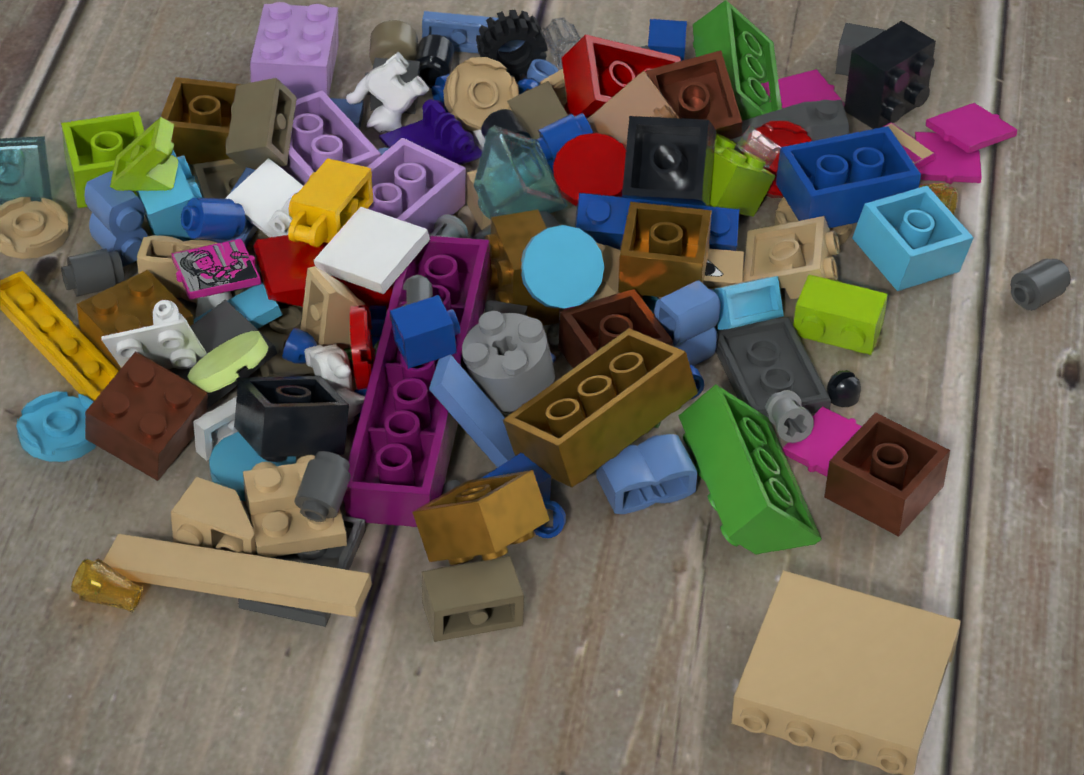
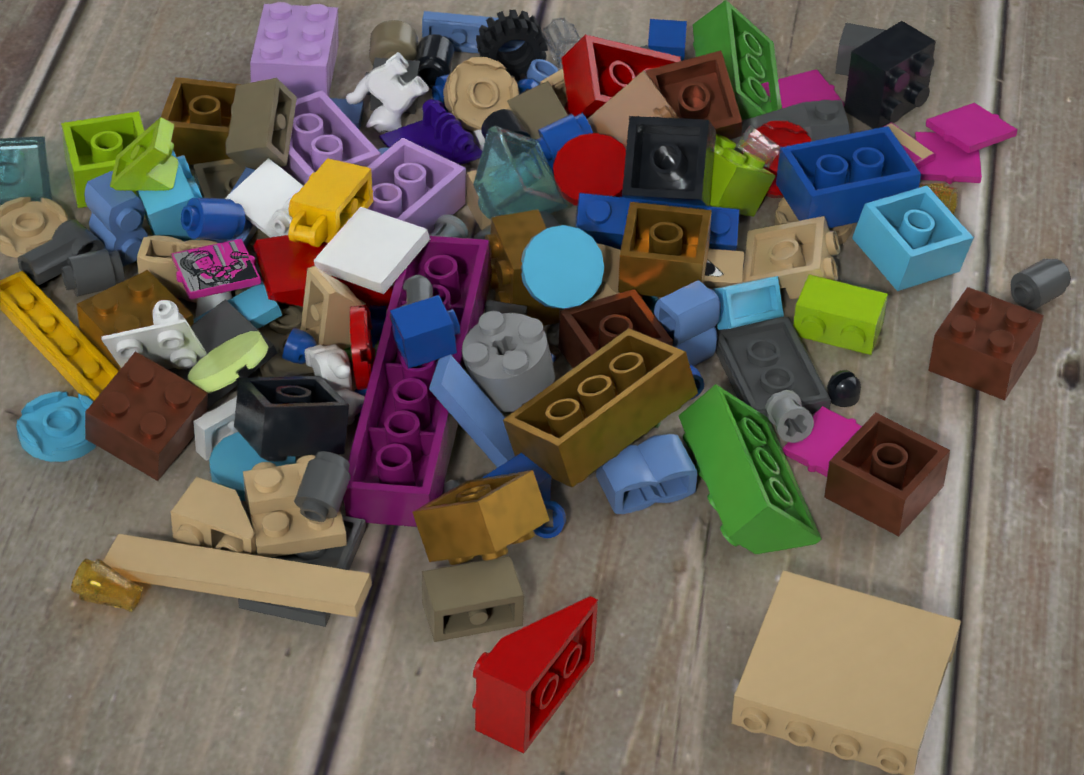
none -> dark grey piece [17,220,105,286]
none -> red slope [472,596,598,754]
none -> copper brick [928,287,1044,401]

